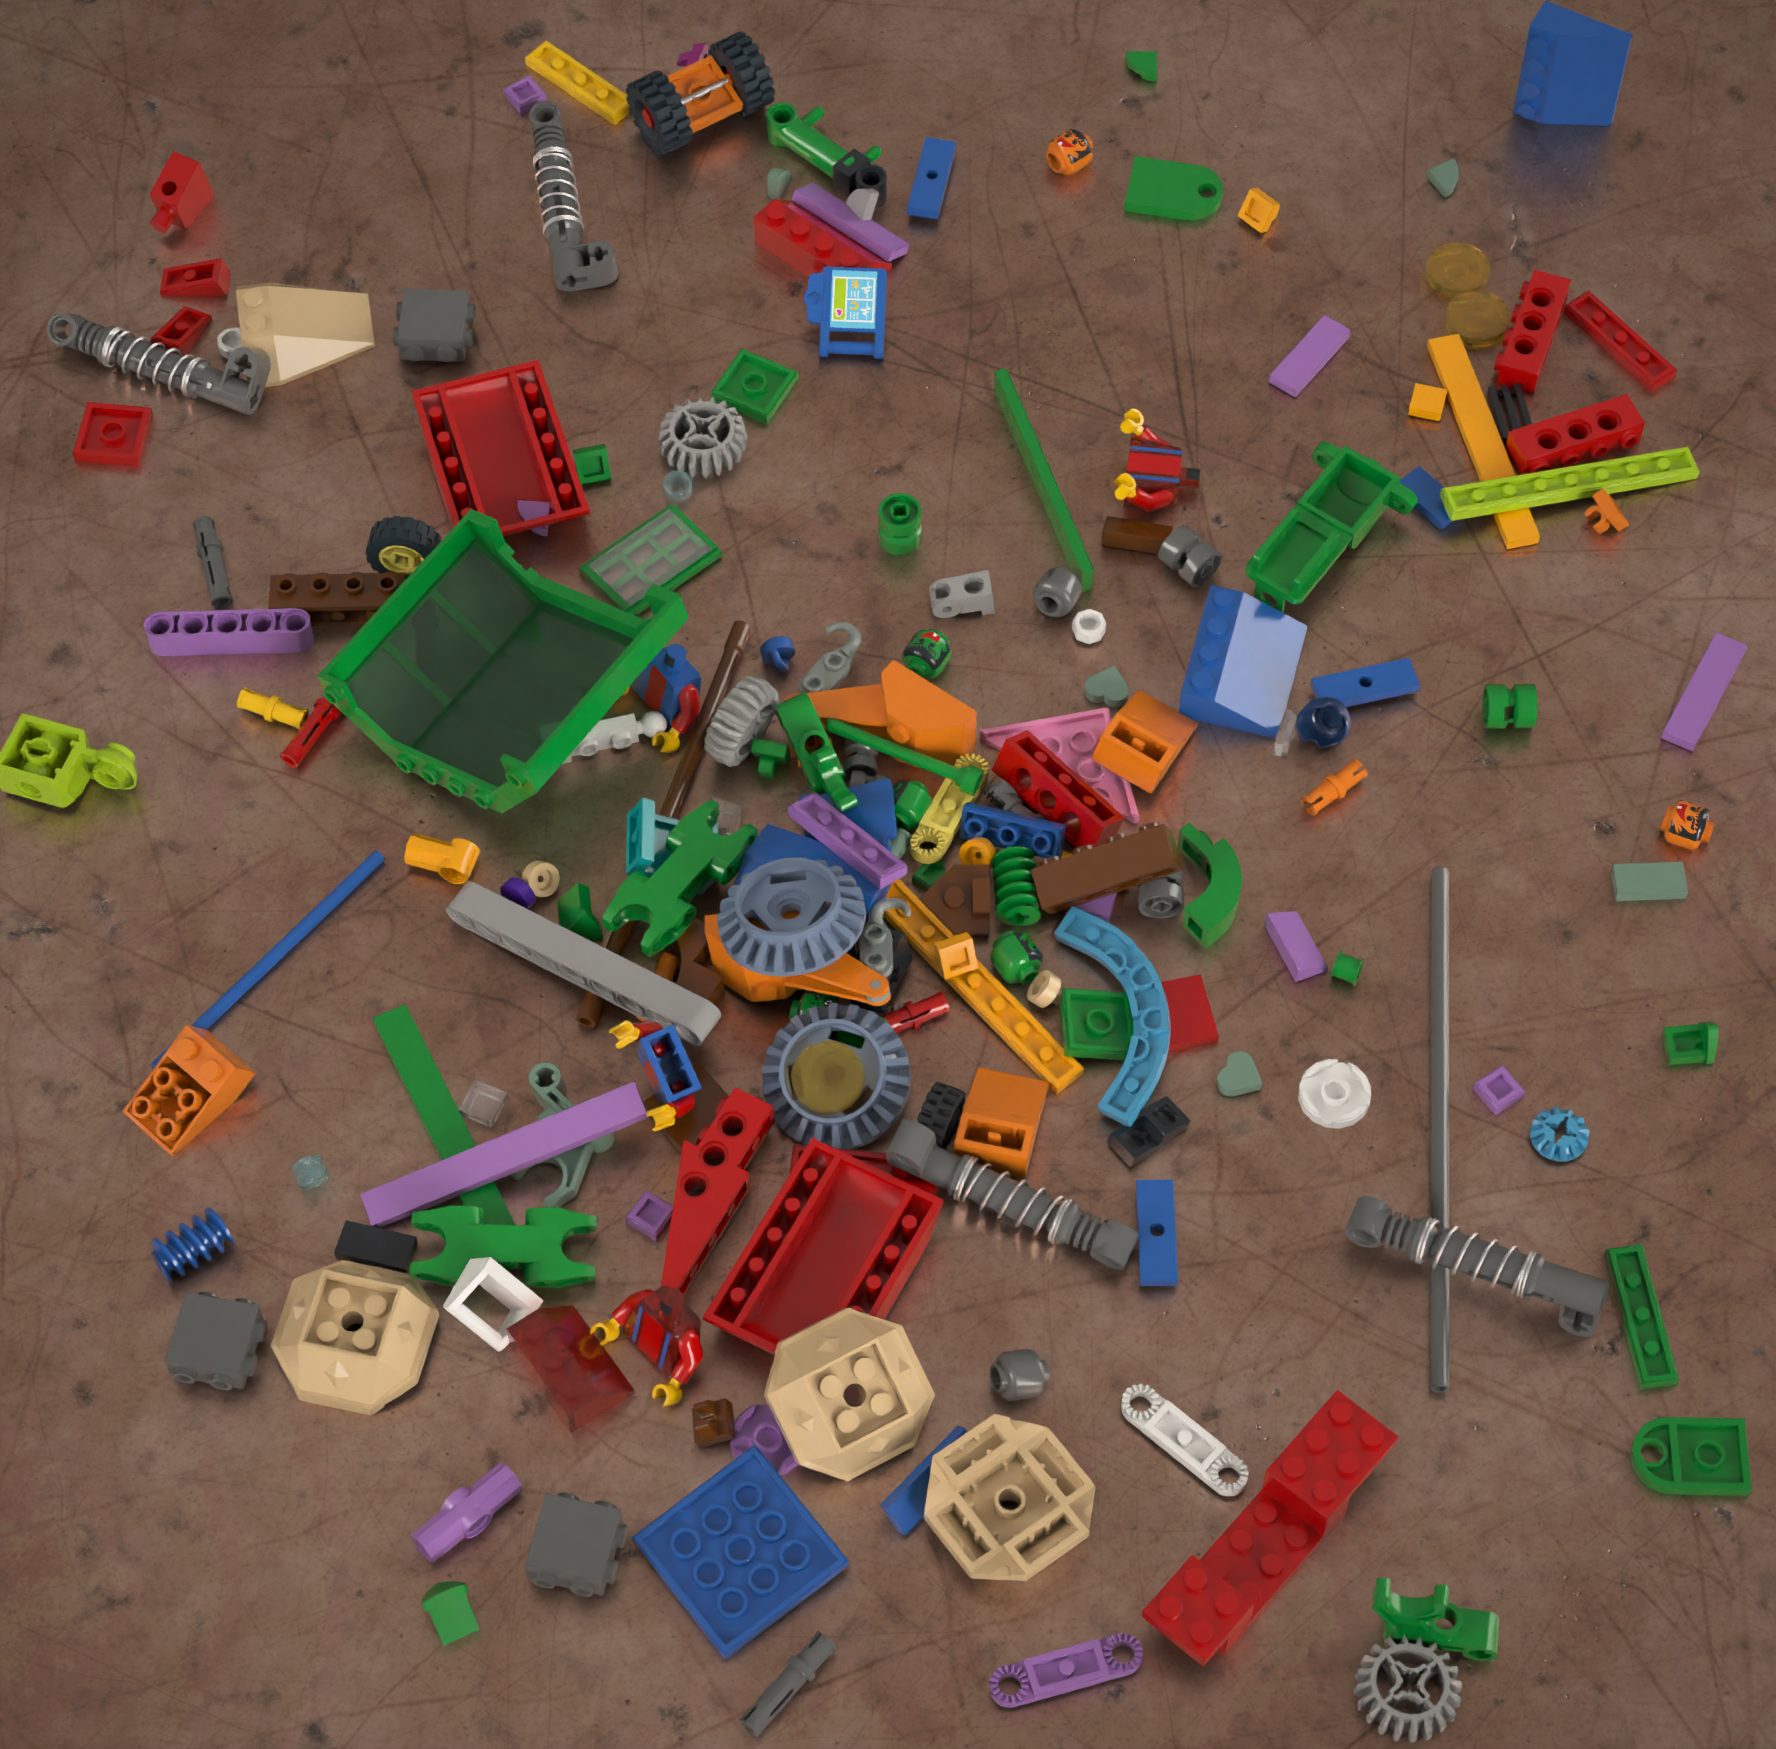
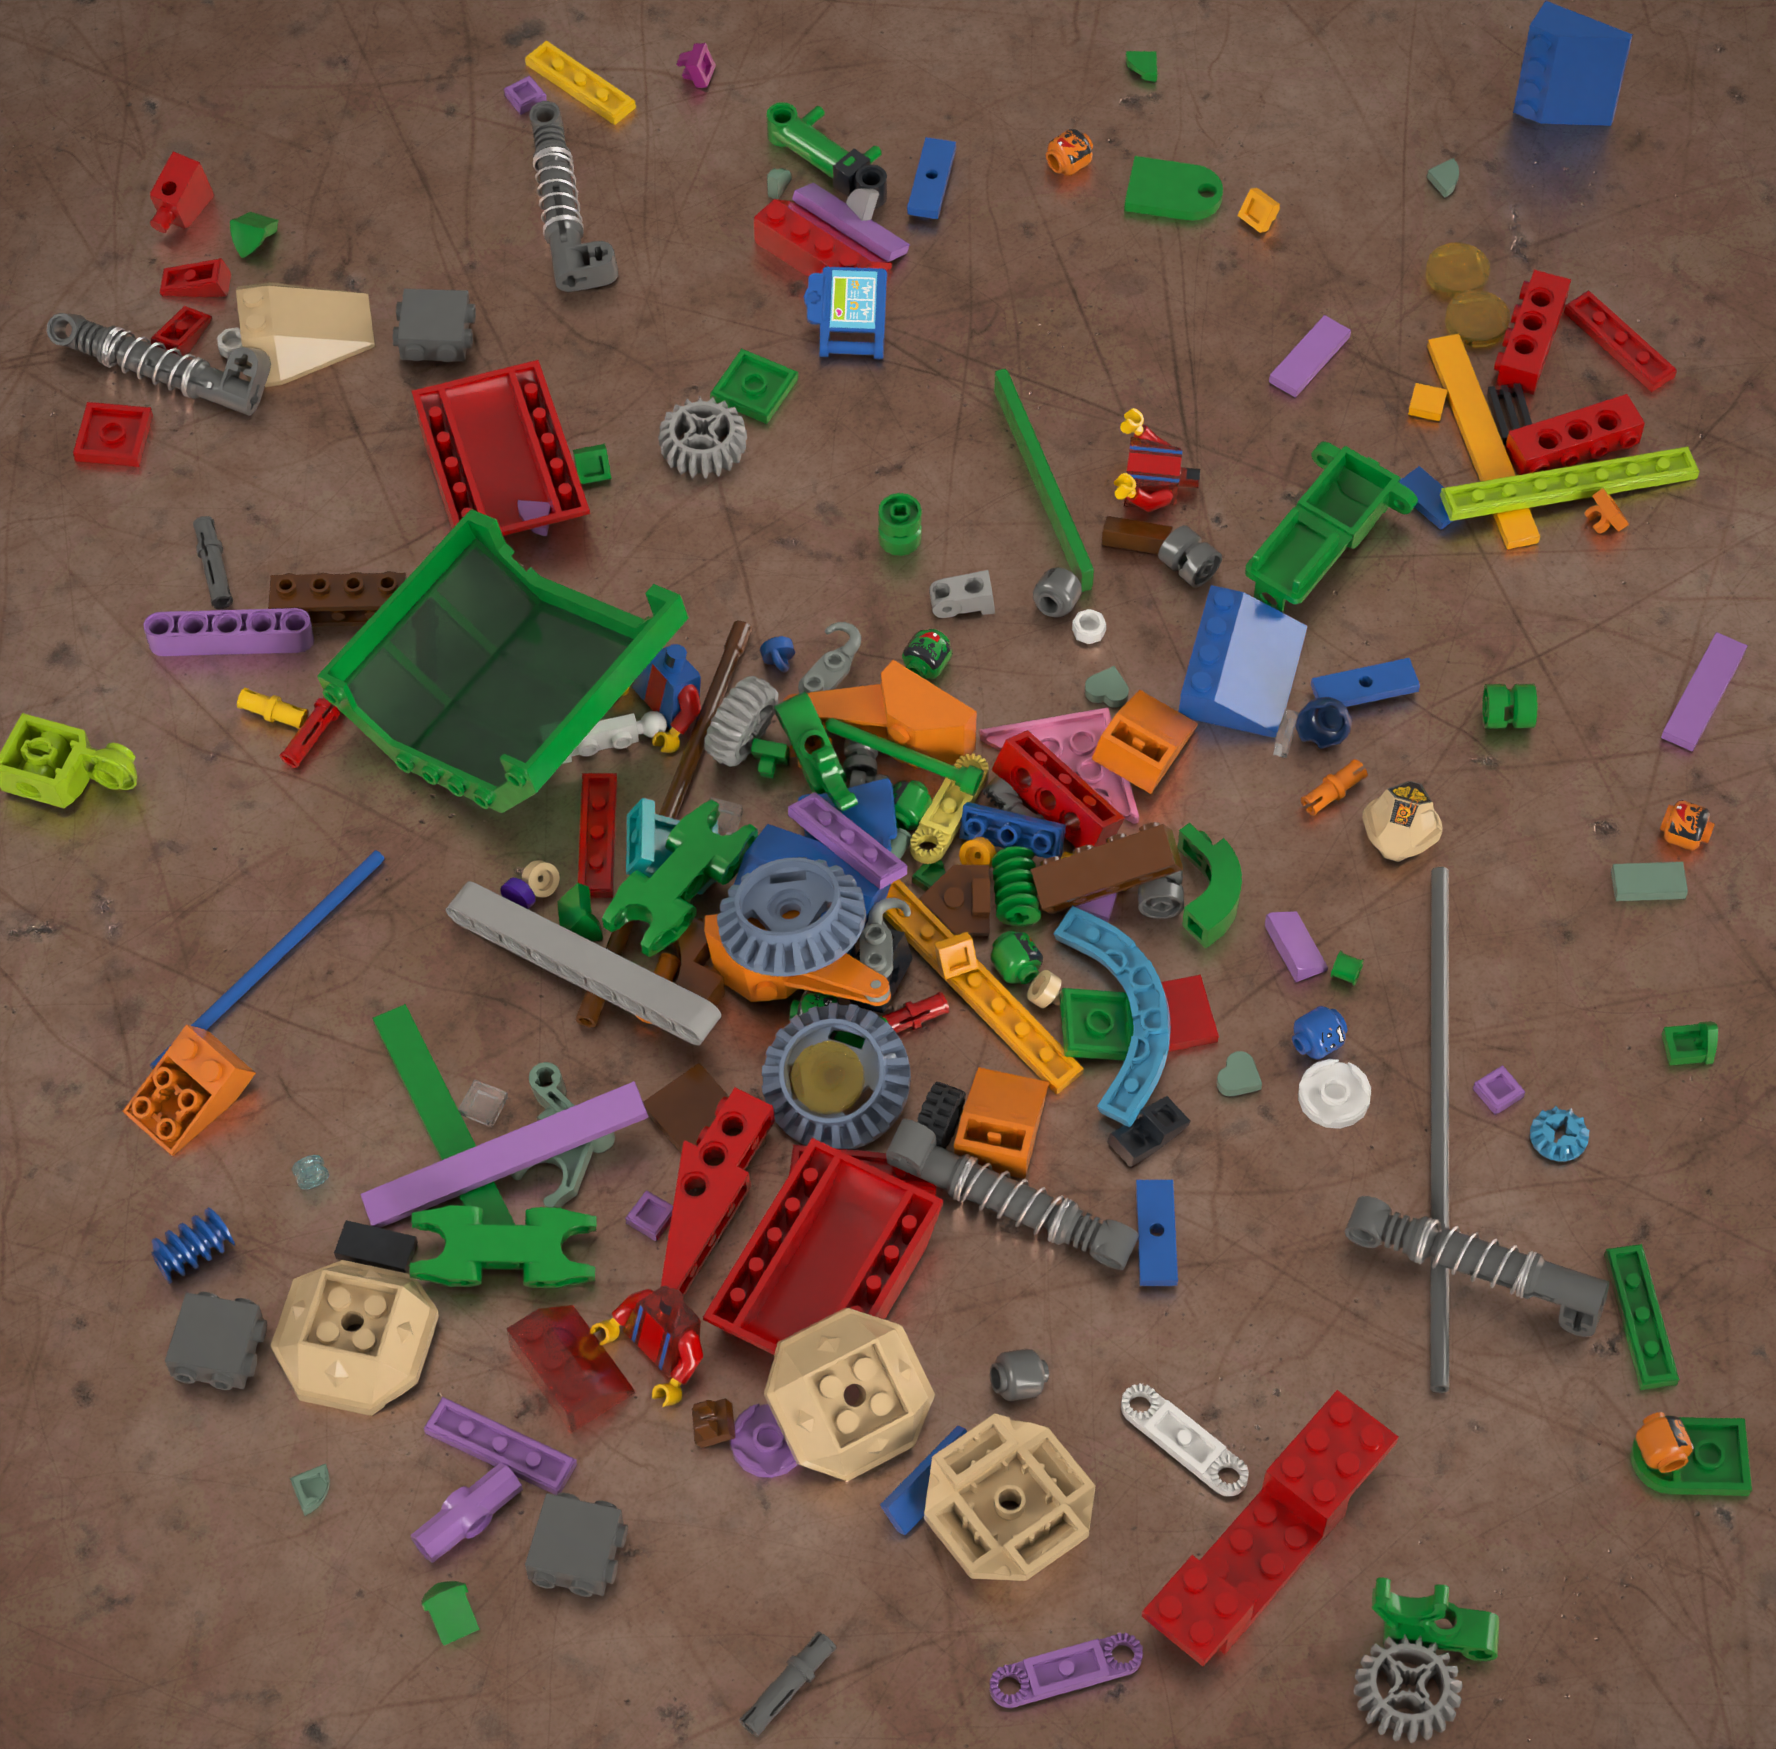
black wheel [365,516,441,578] -> none
light orange piece [404,833,480,885] -> none
white tile [443,1257,543,1352] -> none
clear piece [578,504,722,616] -> none
torso [609,1020,702,1132] -> none
black plate [626,31,775,156] -> none
blue tile [631,1445,850,1661] -> none
clear light blue bush [663,470,693,503] -> none
none -> green tile [230,212,279,258]
none -> sand green tile [290,1463,330,1516]
none -> medium lavender tile [424,1397,577,1495]
none -> red tile [578,773,618,898]
none -> blue head [1292,1006,1348,1060]
none -> tan helmet [1362,781,1443,862]
none -> orange head [1635,1412,1693,1473]

